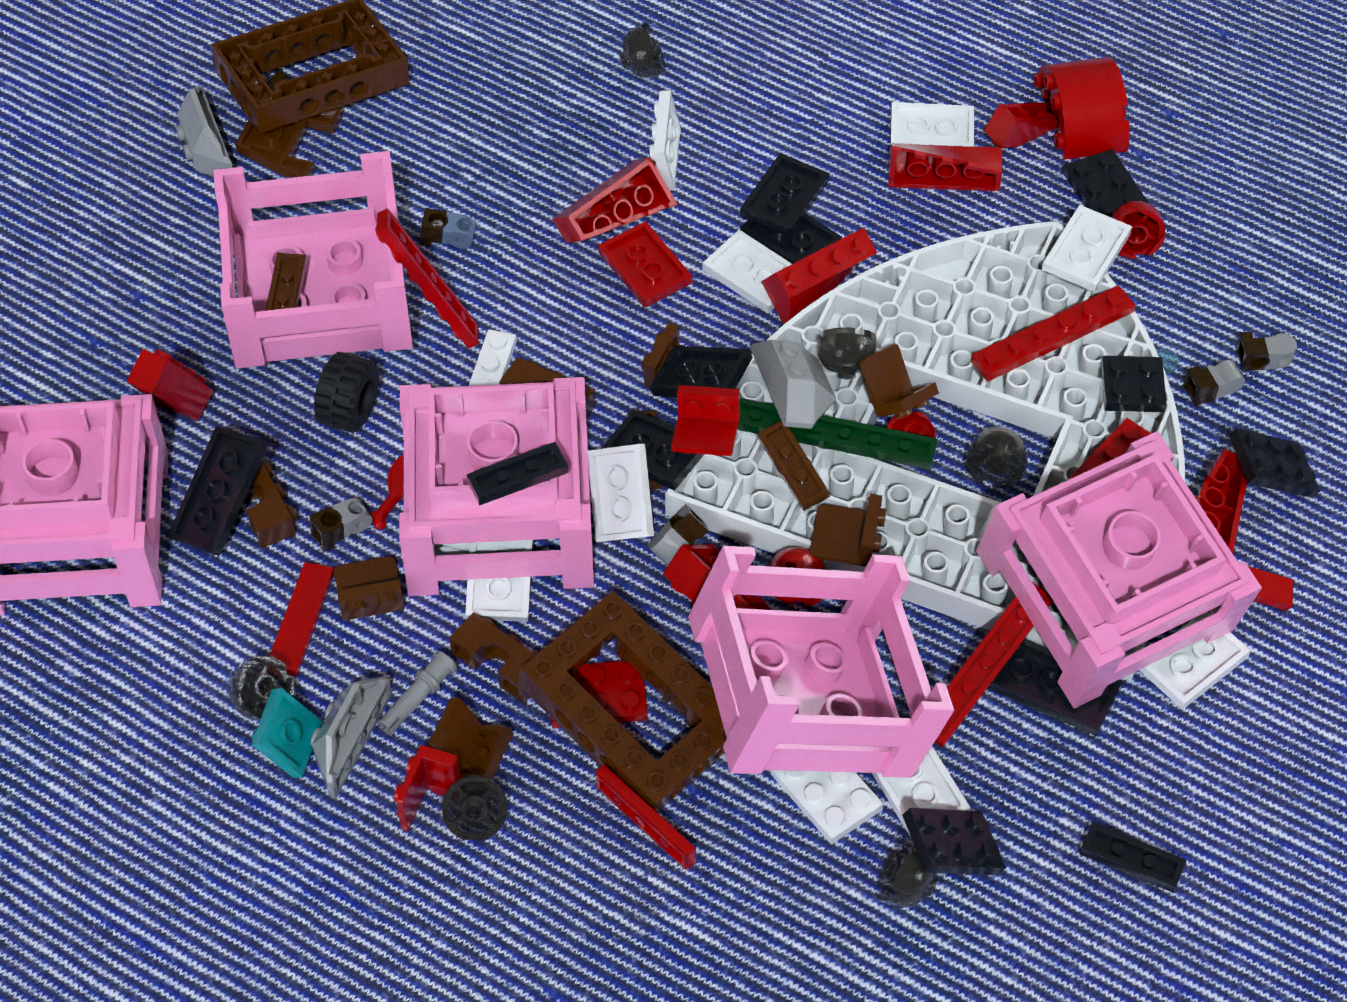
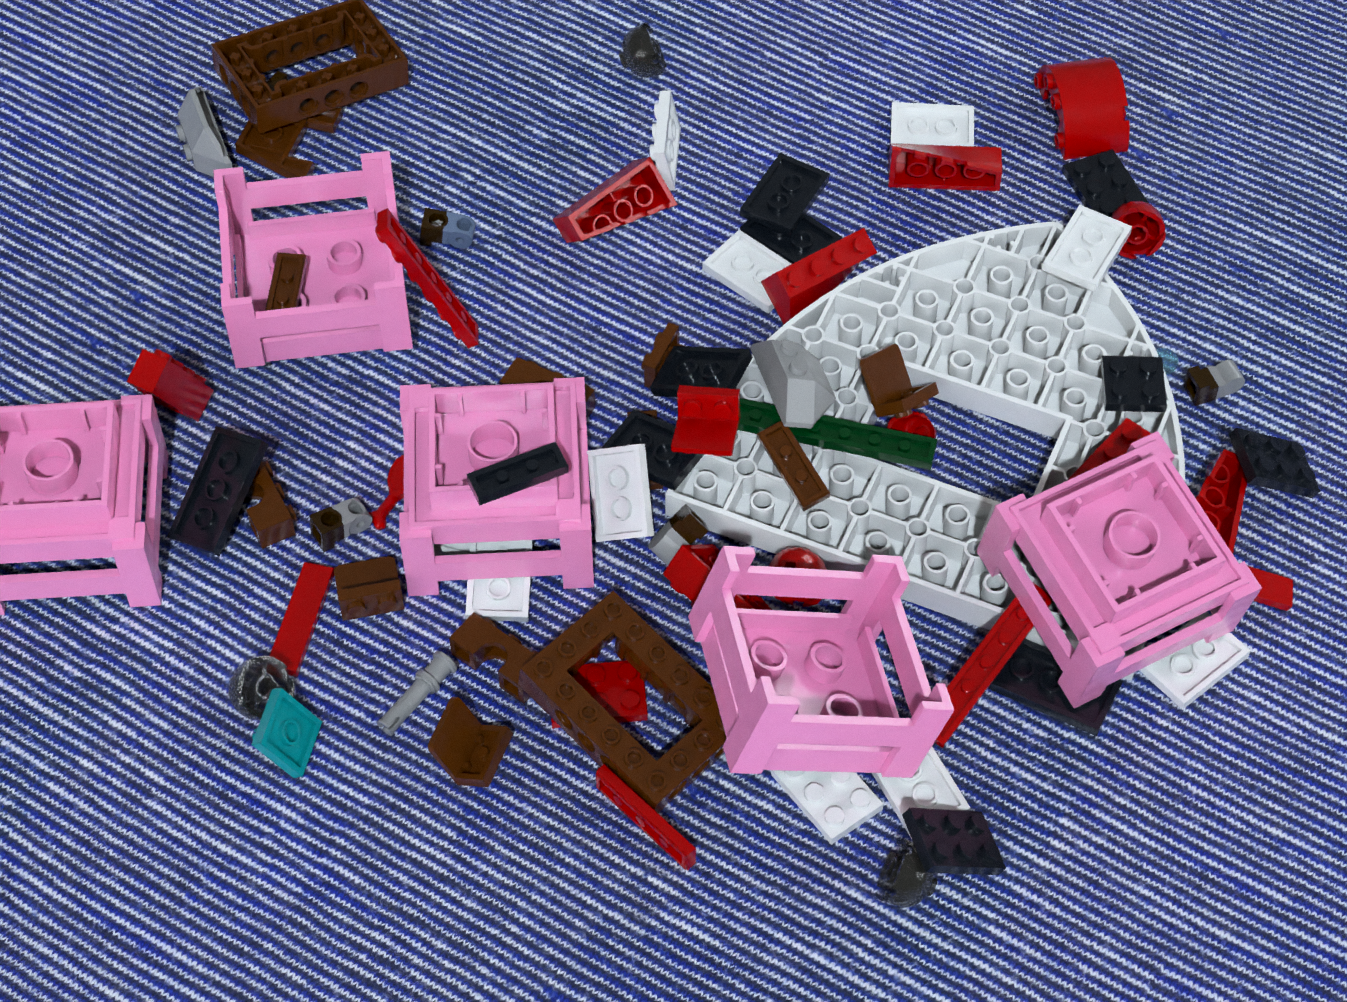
light grey wedge [311,677,392,799] -> none
black tyre [314,352,379,433] -> none
red bracket [394,745,462,832] -> none
clear smoke cylinder [441,773,507,841] -> none
white plate [469,329,517,386] -> none
red plate [598,221,693,308] -> none
reddish brown bracket [810,494,887,567] -> none
clear smoke cylinder [817,327,877,379] -> none
clear smoke cylinder [966,427,1028,488] -> none
red plate [971,285,1136,382] -> none
red slope [984,102,1060,148] -> none
black plate [1080,822,1187,893] -> none
leg [1236,332,1297,371] -> none

